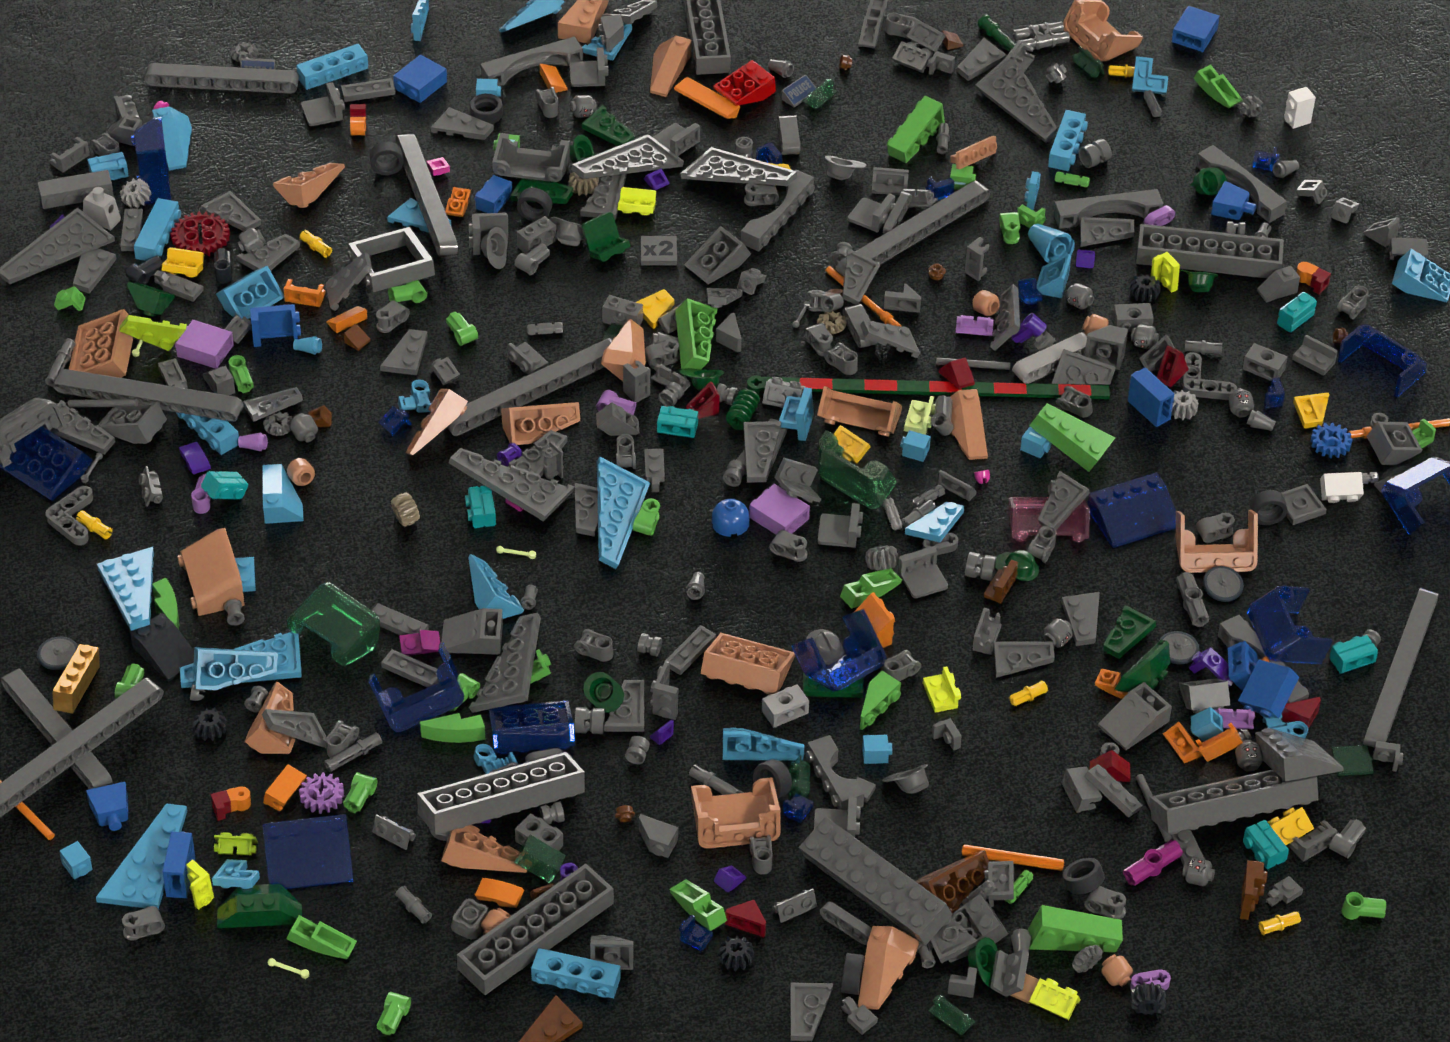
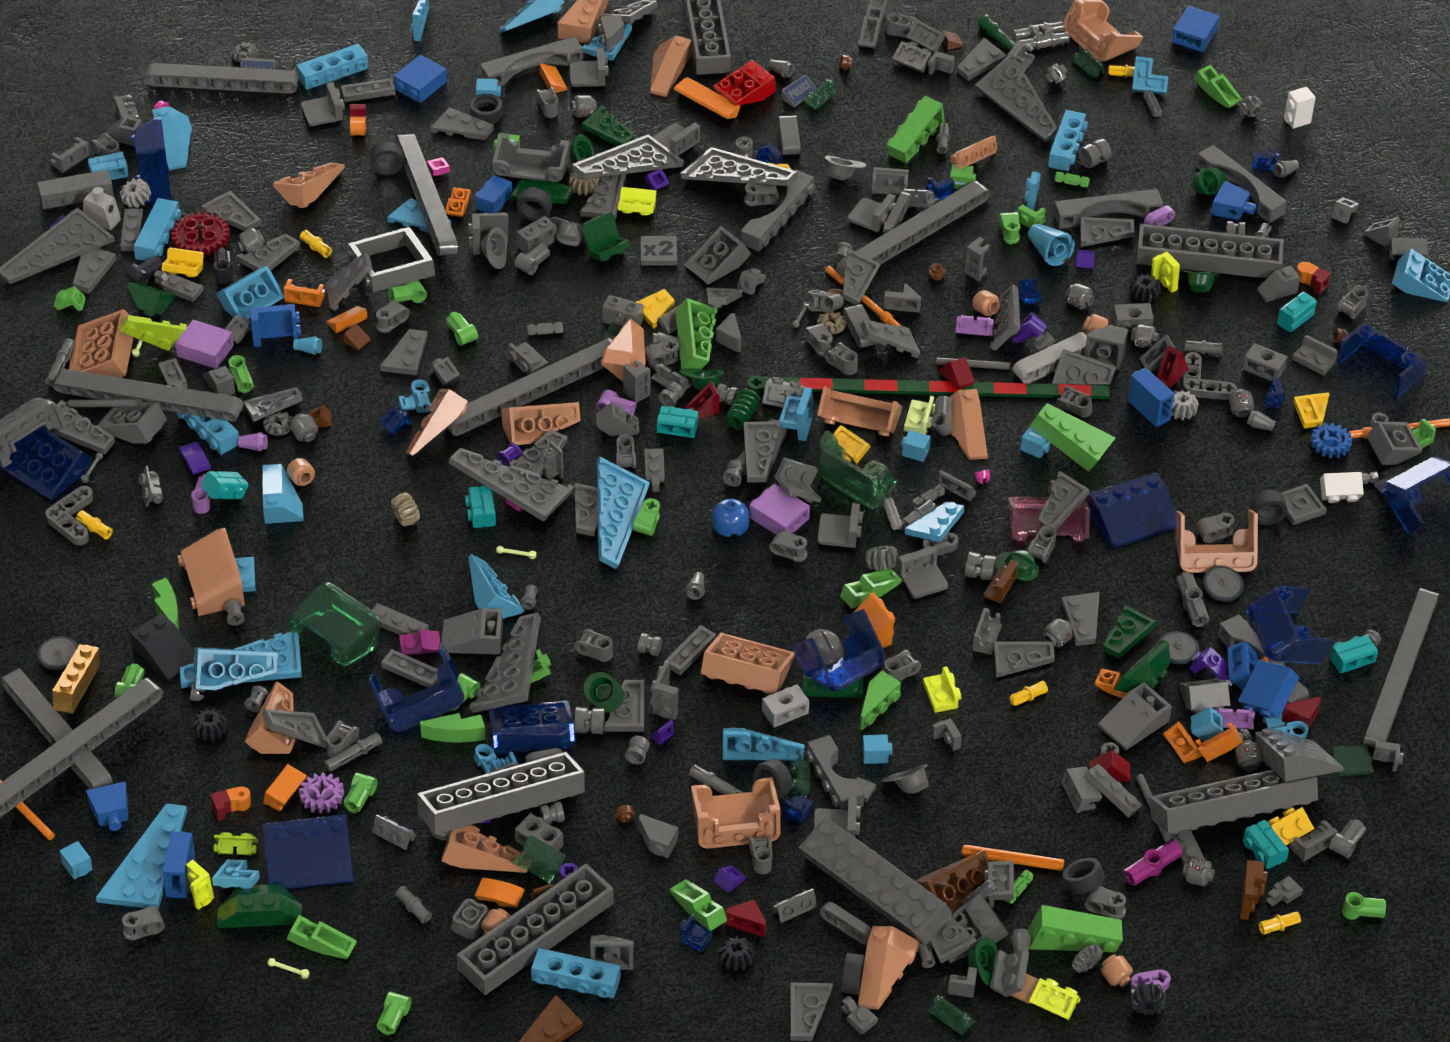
wing [97,547,154,631] -> none
dark azure slope [1035,254,1071,298] -> none
dark grey bracket [1297,180,1327,204] -> none

